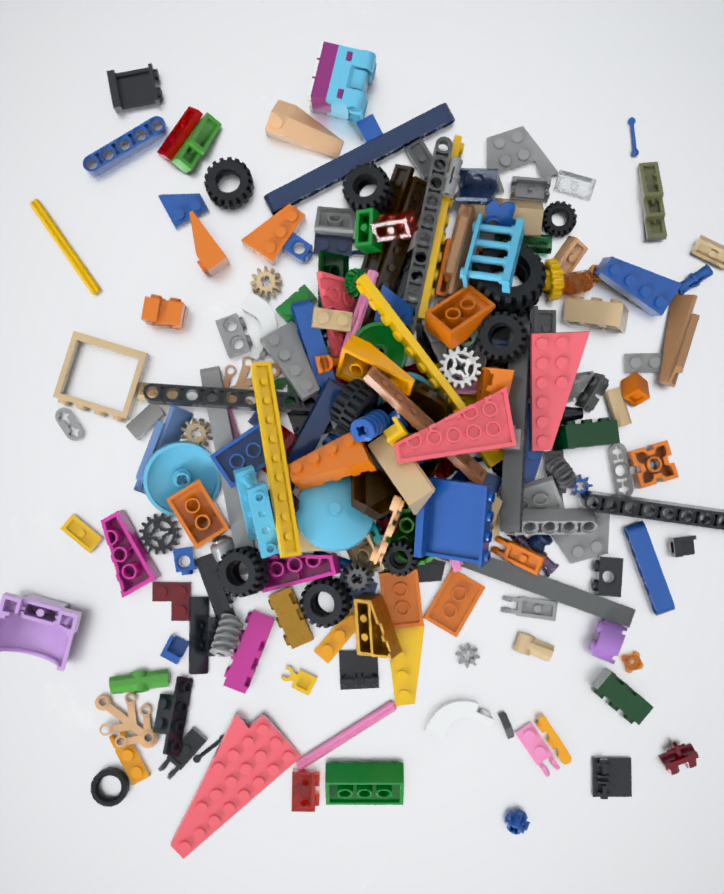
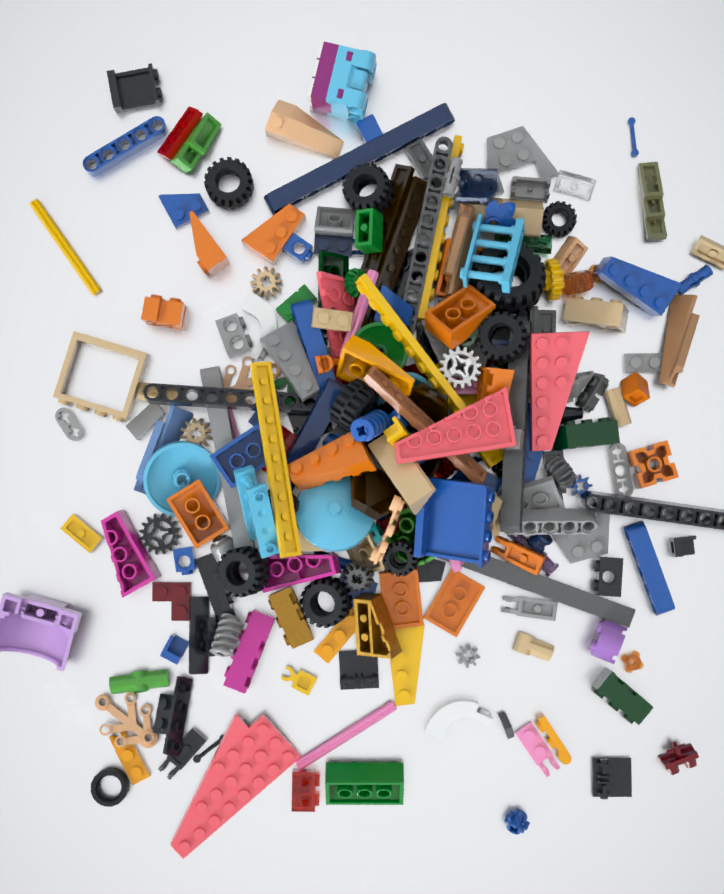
clear red brick [371,210,419,242] -> none

